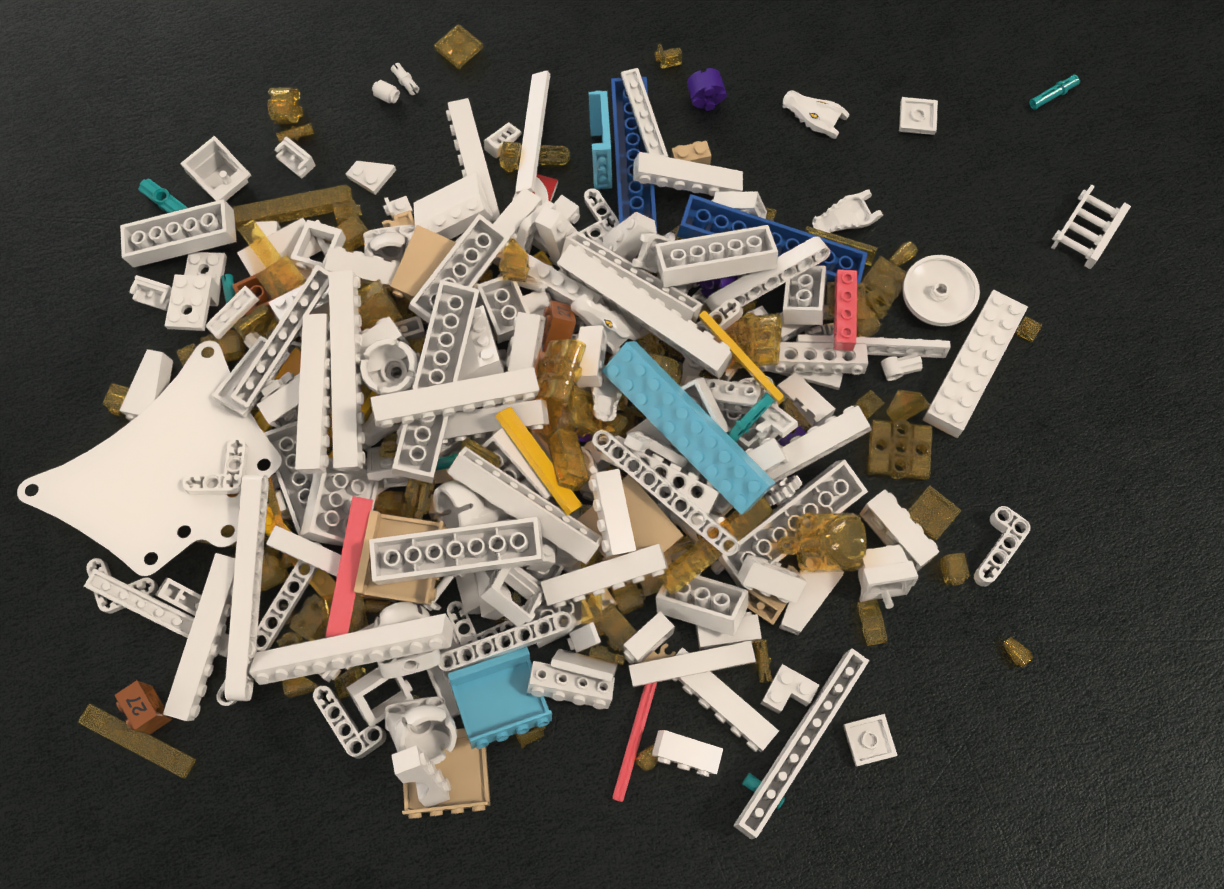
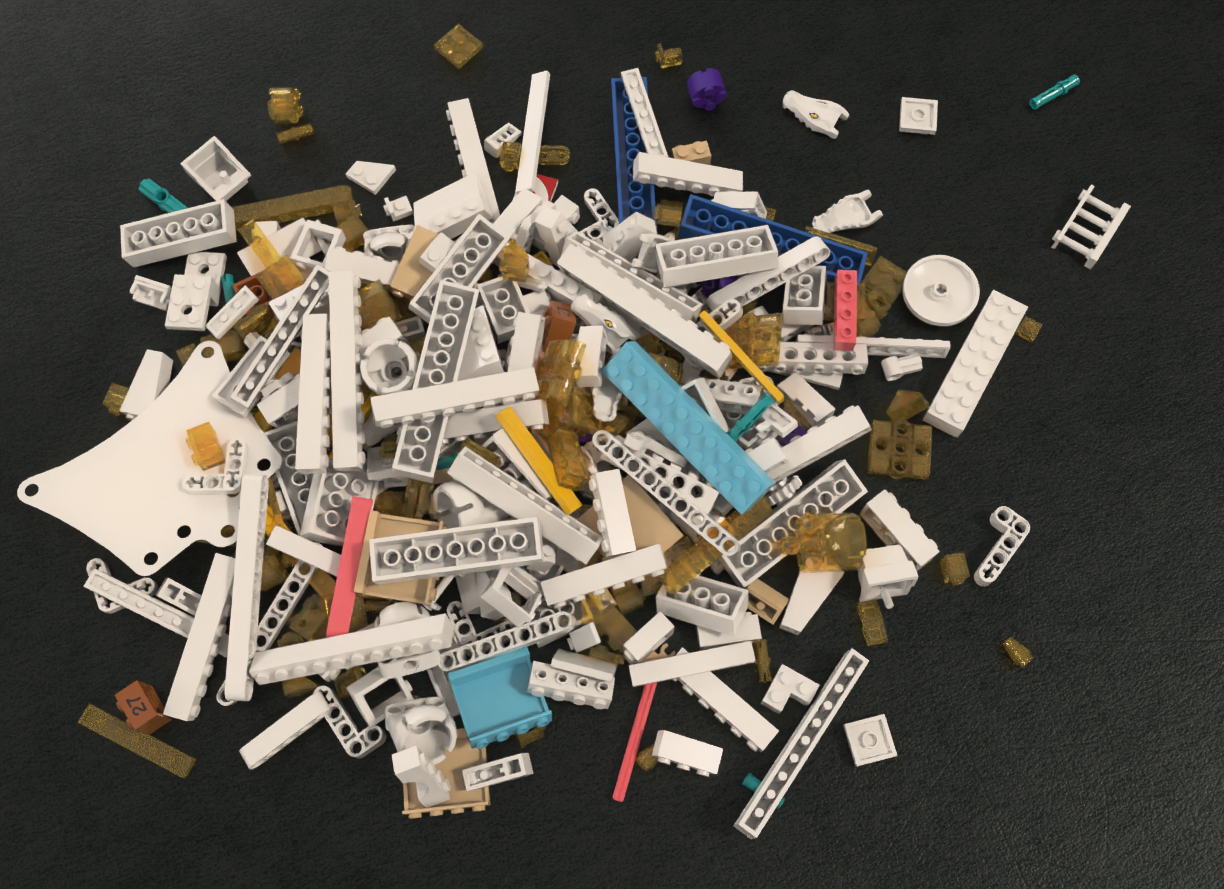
white hinge [275,136,315,179] -> none
white brick [372,80,400,104] -> none
tan plate [382,210,415,228] -> none
white pin [391,63,419,95] -> none
medium azure panel [589,91,612,189] -> none
white wedge [737,554,807,603] -> none
clear yellow slope [854,390,884,420] -> none
clear yellow cone [890,241,918,267] -> none
clear yellow plate [908,485,962,541] -> none
none -> clear yellow brick [186,421,226,471]
none -> white beam [239,692,331,770]
none -> white slope [419,232,456,273]
none -> white slope [462,753,533,791]
none -> clear yellow brick [654,200,684,227]

